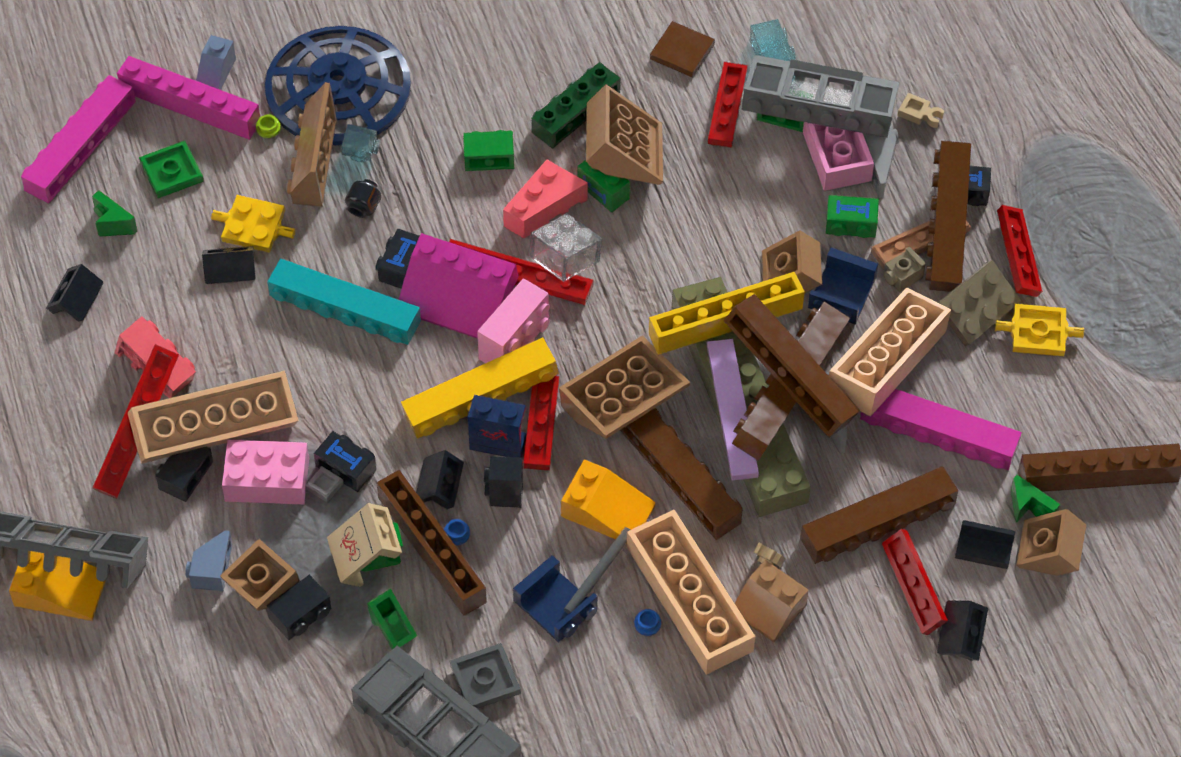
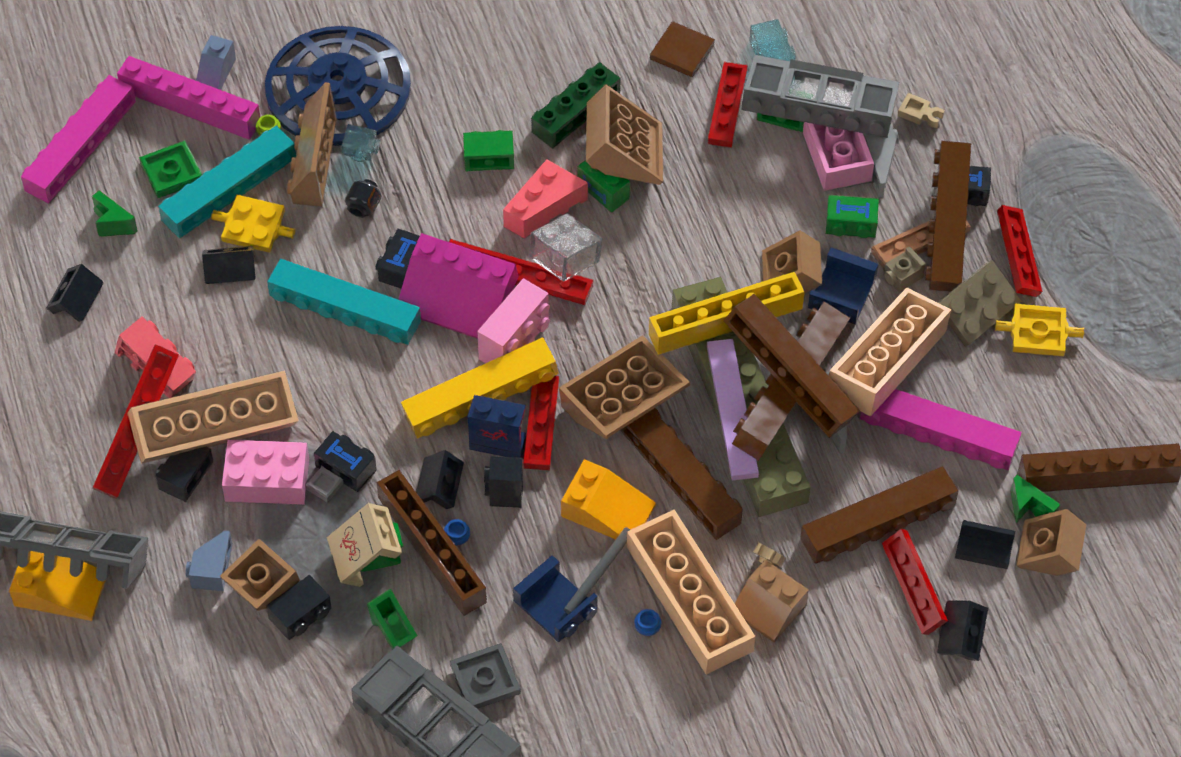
none -> teal brick [158,126,296,239]

